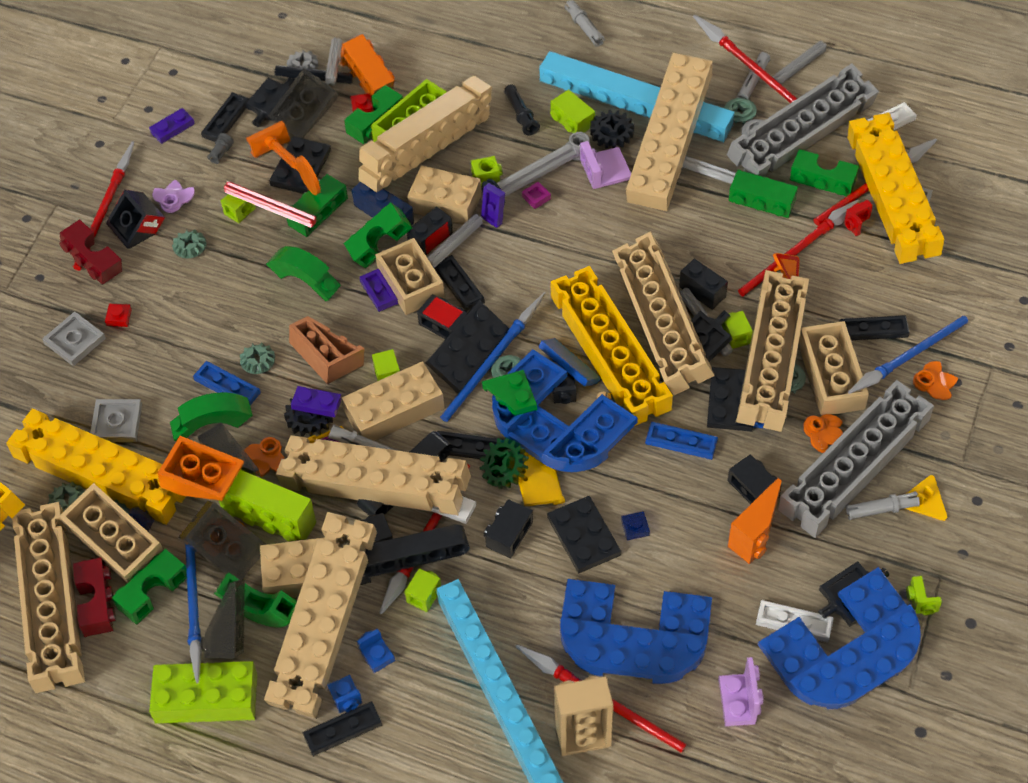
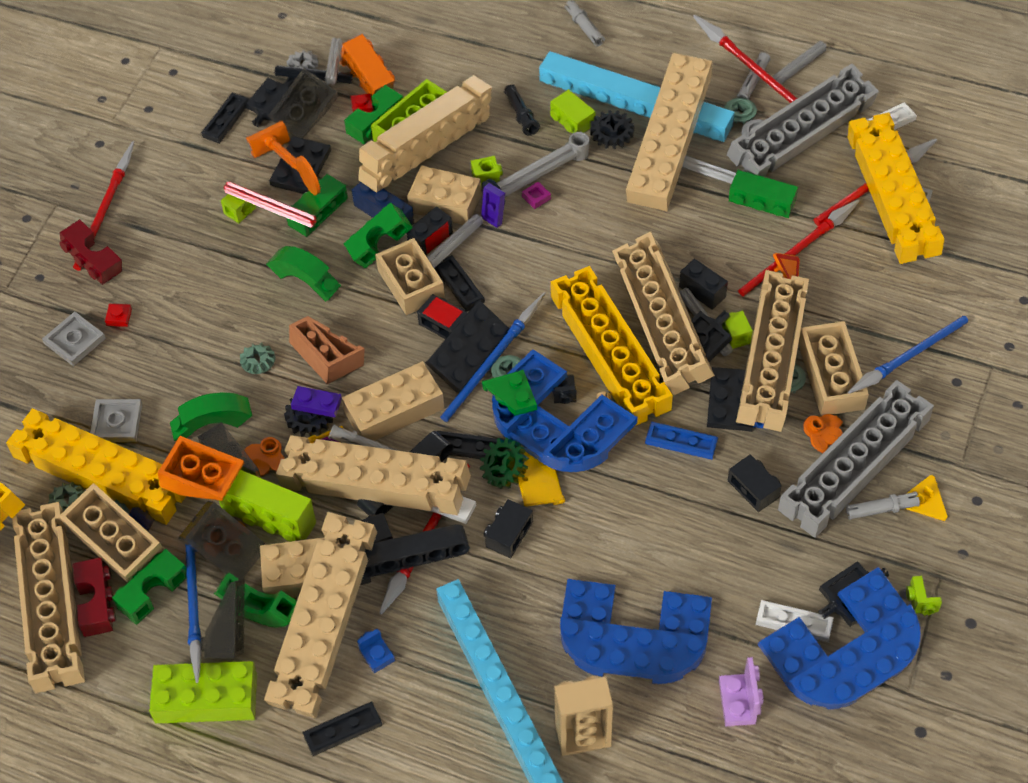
black slope [106,189,165,249] -> none
dark purple plate [149,108,195,144] -> none
lavender plate [152,180,195,213] -> none
sand green gear [172,229,206,258] -> none
blue tile [193,361,261,406] -> none
dark grey pin [207,133,234,164] -> none
blue bracket [327,675,362,713] -> none
dark purple plate [359,268,398,312] -> none
lime brick [372,349,400,381] -> none
lime brick [405,568,441,612] -> none
red piece [516,645,687,753] -> none
blue tile [539,338,601,387] -> none
black plate [547,495,621,574] -> none
lavender bracket [580,141,631,189] -> none
clear blue plate [621,511,650,541] -> none
orange slope [728,478,782,564] -> none
green arch [790,149,859,196] -> none
black tile [839,315,909,341] -> none
red bracket [844,200,873,236] -> none
orange plate [913,361,958,400] -> none

